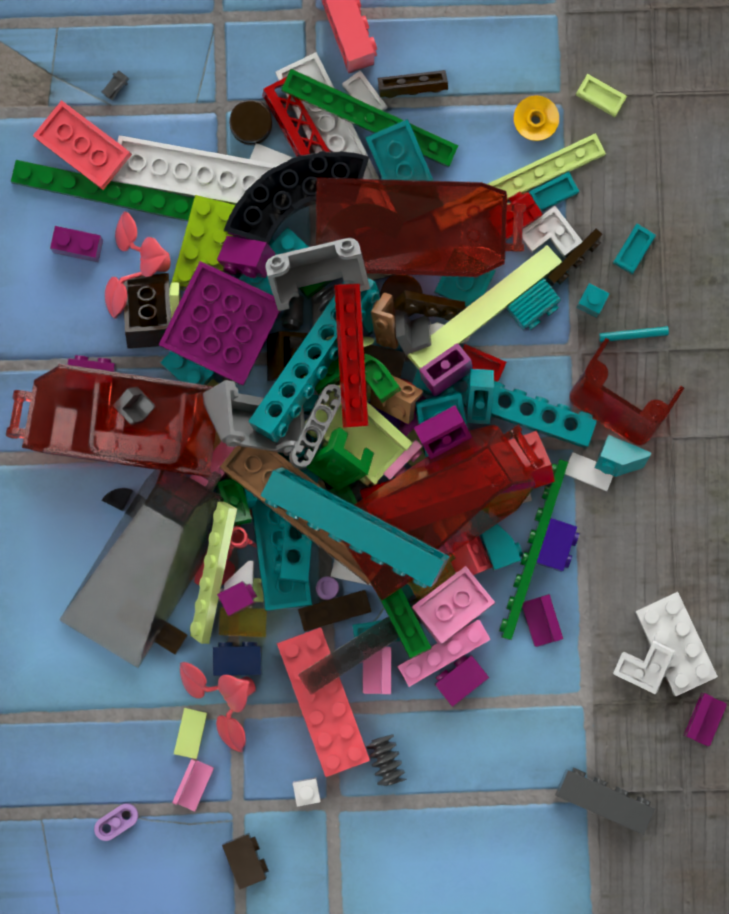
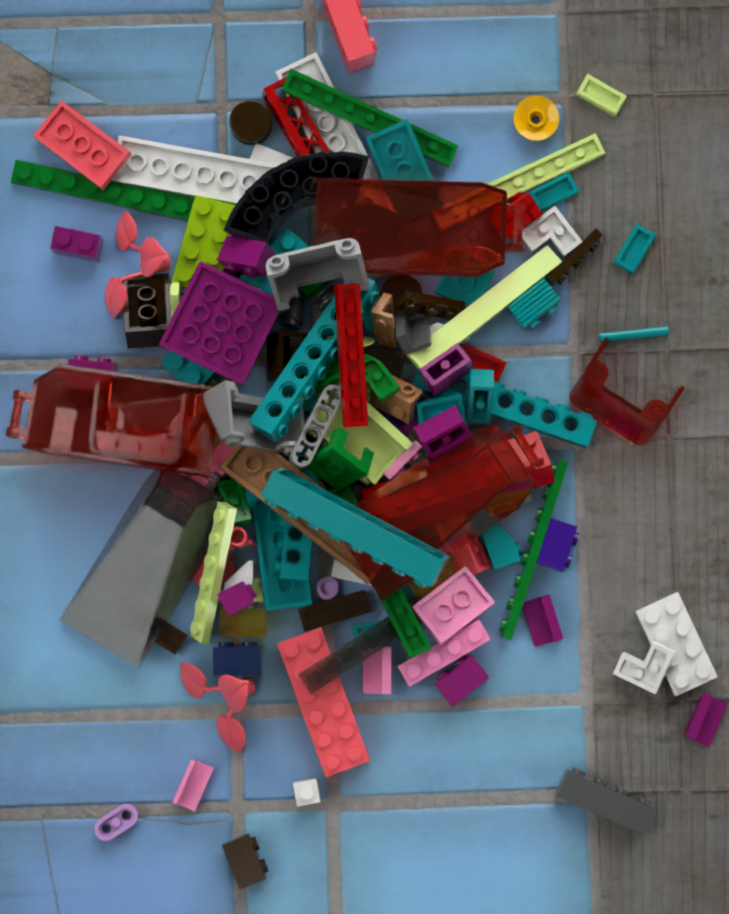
dark grey pin [101,70,129,101] -> none
black tile [101,488,133,511] -> none
dark grey panel [113,387,156,425] -> none
yellowish green tile [174,708,207,759] -> none
white tile [342,71,387,111] -> none
dark grey piece [366,734,407,786] -> none
dark brown plate [377,70,448,98] -> none
white tile [565,452,613,491] -> none
teal brick [576,283,610,318] -> none
teal slope [594,435,651,477] -> none

